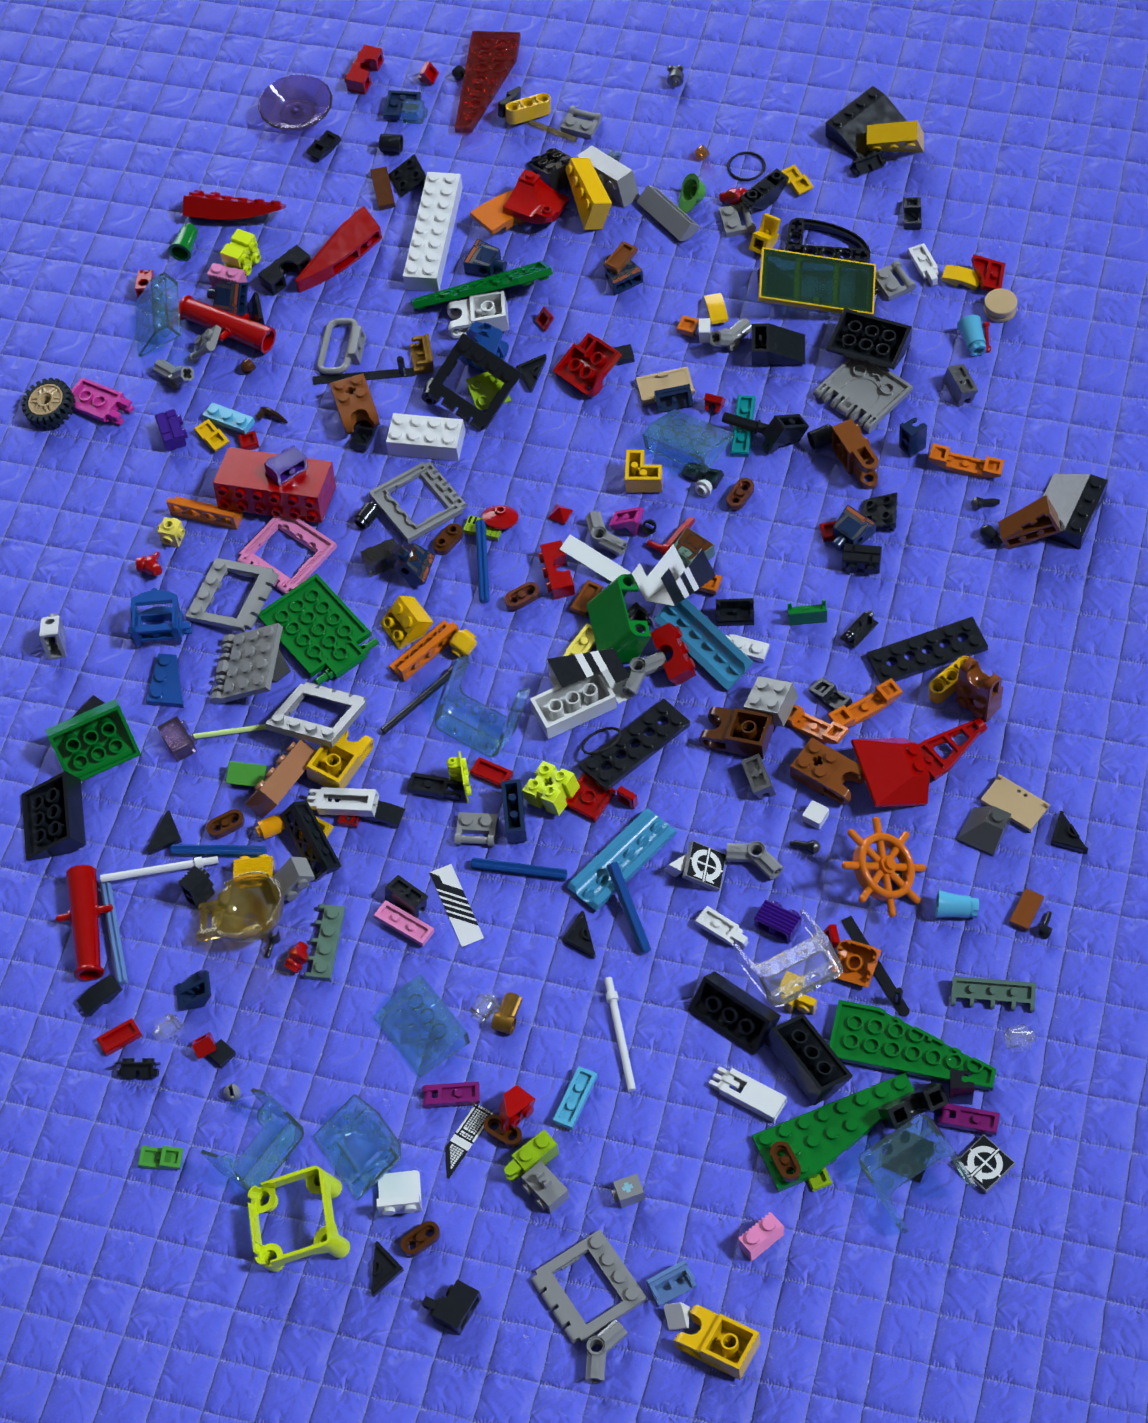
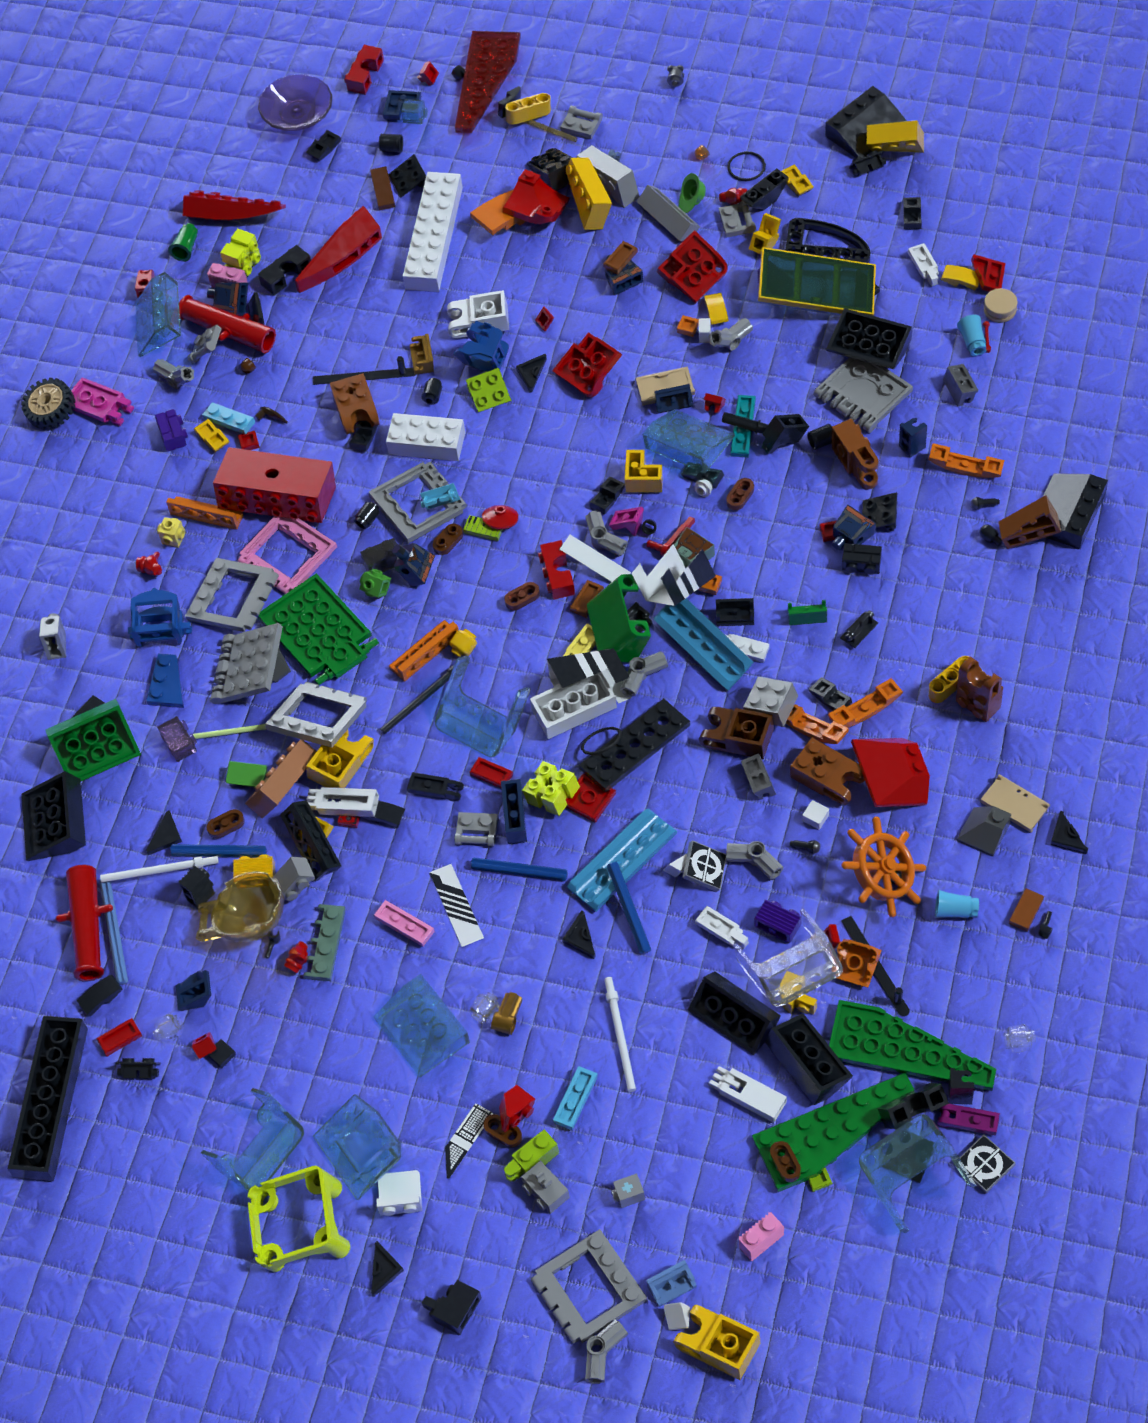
bright green slope [138,1145,183,1170] -> none
light grey hinge [224,1084,241,1102] -> none
light orange brick [255,815,285,840] -> none
dark purple brick [264,445,308,485] -> none
light grey bar [317,318,366,375] -> none
yellow slope [380,596,433,649] -> none
black hinge [385,875,428,918] -> none
reddish brown plate [401,1221,440,1257] -> none
green wing [410,261,553,310] -> none
magenta plate [422,1081,480,1109] -> none
black hinge [428,333,522,431] -> none
neon yellow hinge [447,751,472,804] -> none
dark blue torso [463,239,507,277] -> none
blue axle [475,520,490,603] -> none
red slope [548,504,573,525] -> none
black tile [614,344,635,366] -> none
red tile [617,786,638,809] -> none
red arch [650,622,696,686] -> none
black slope [752,323,805,365] -> none
black plate [867,616,988,684] -> none
light grey plate [875,260,917,301] -> none
red plate [918,717,987,781] -> none
sand green hinge [951,976,1036,1012] -> none
none -> black brick [7,1016,88,1181]
none -> bright green brick [359,569,391,598]
none -> medium azure hinge [420,483,460,510]
none -> black slope [589,477,625,514]
none -> red slope [657,230,728,304]

